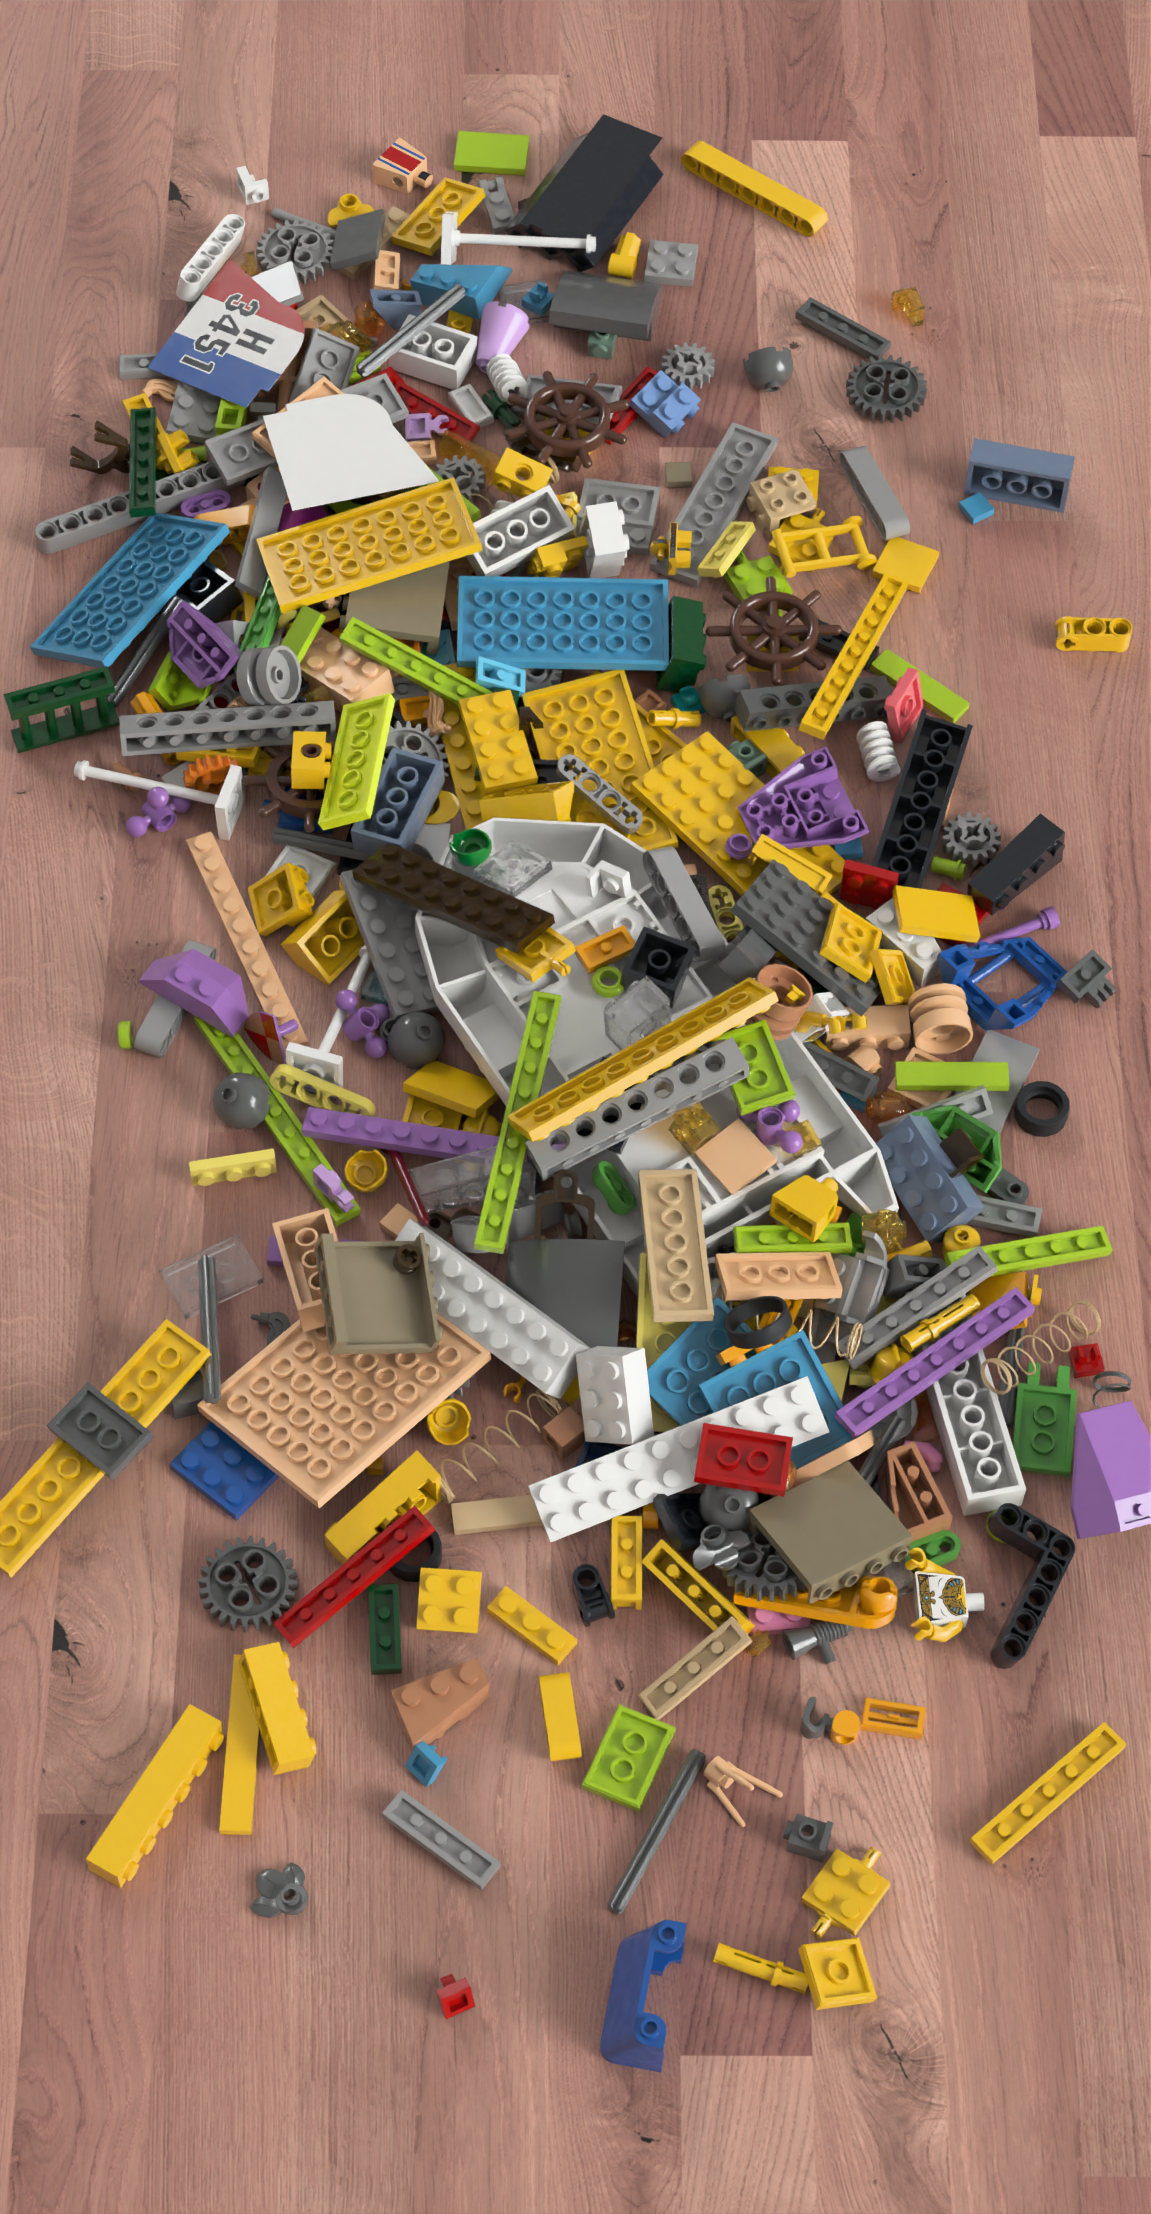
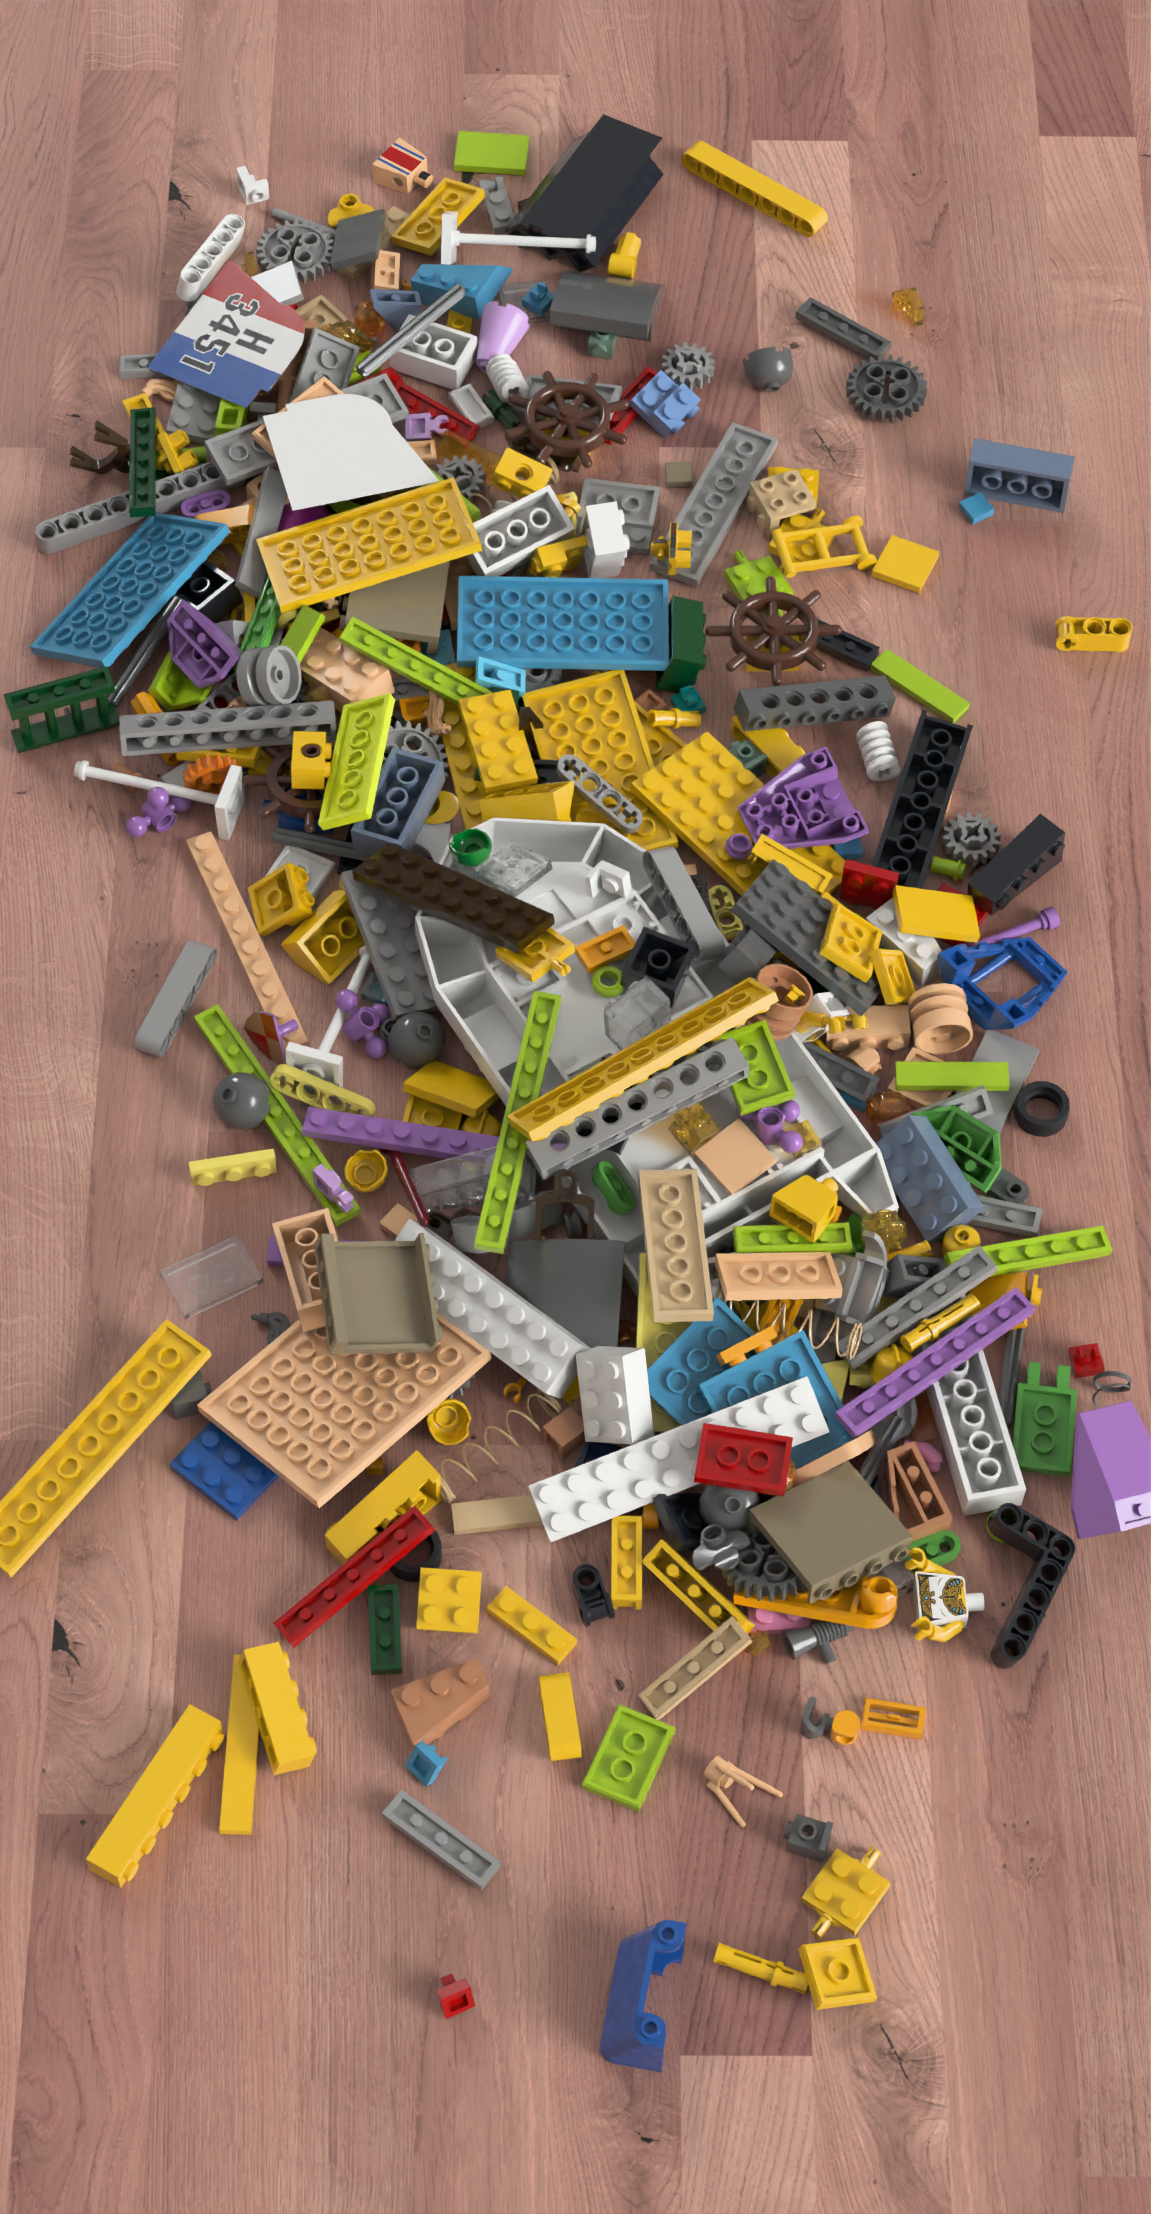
dark grey plate [47,1382,153,1481] -> none
lime tile [118,1021,134,1049] -> none
medium lavender wedge [139,949,249,1038] -> none
dark grey axle [198,1255,221,1405] -> none
dark grey gear [198,1536,298,1633] -> none
dark grey plate [250,1862,308,1918] -> none
dark brown bush [393,1244,422,1274] -> none
dark grey axle [607,1749,706,1915] -> none
light grey plate [644,240,698,287] -> none
light yellow plate [697,521,756,578] -> none
dark grey cylinder [698,674,751,722] -> none
black tyre [724,1296,792,1349] -> none
yellow plate [799,573,909,740] -> none
light grey beam [839,446,910,541] -> none
coral plate [884,668,924,743] -> none
dark brown bracket [940,1128,984,1179] -> none
yellow plate [969,1722,1126,1865] -> none
tan piece [981,1300,1101,1395] -> none
dark grey hinge [1056,949,1116,1008] -> none

